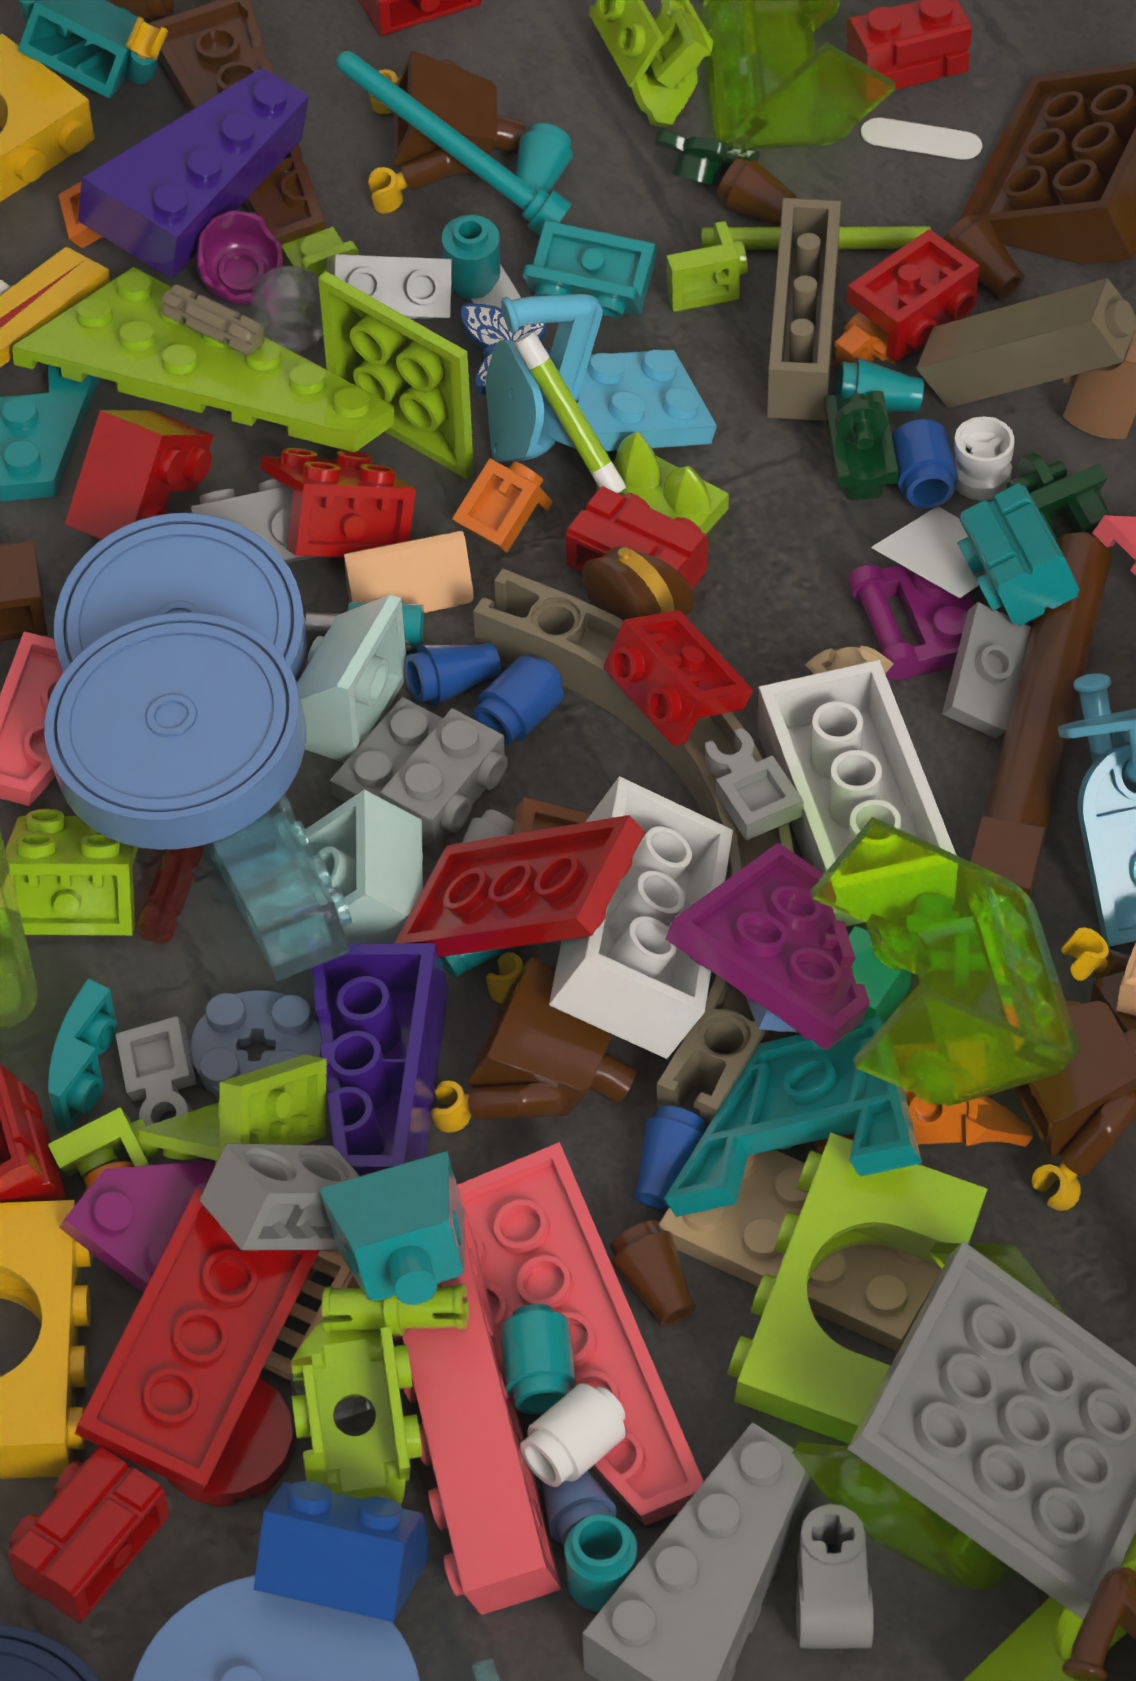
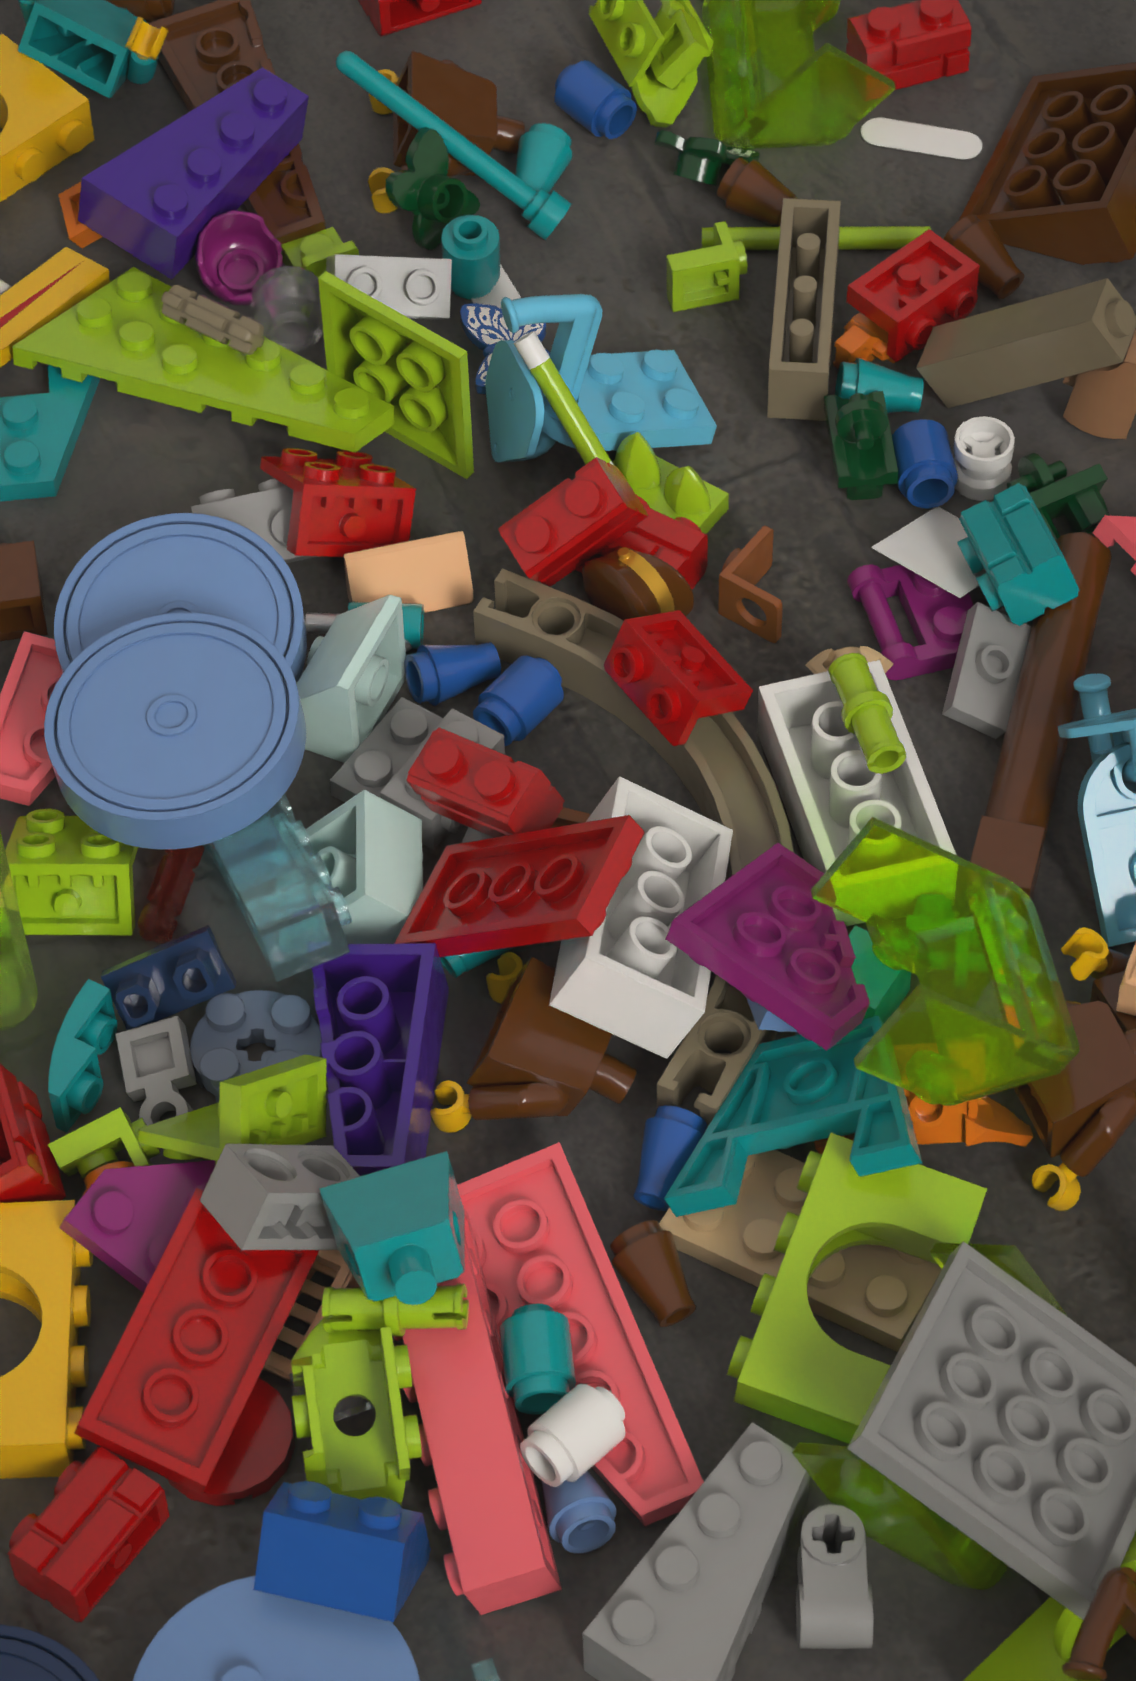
red brick [64,410,214,540] -> none
orange bracket [452,458,553,553] -> none
teal bracket [522,220,658,318] -> none
teal brick [565,1514,637,1612] -> none
light grey plate [705,728,804,840] -> none
none -> dark blue hips [100,925,237,1030]
none -> dark green animal [385,127,480,250]
none -> red brick [406,727,565,838]
none -> red brick [498,457,649,587]
none -> blue brick [554,60,637,139]
none -> dark orange bracket [718,525,783,643]
none -> lime pin [828,653,906,774]

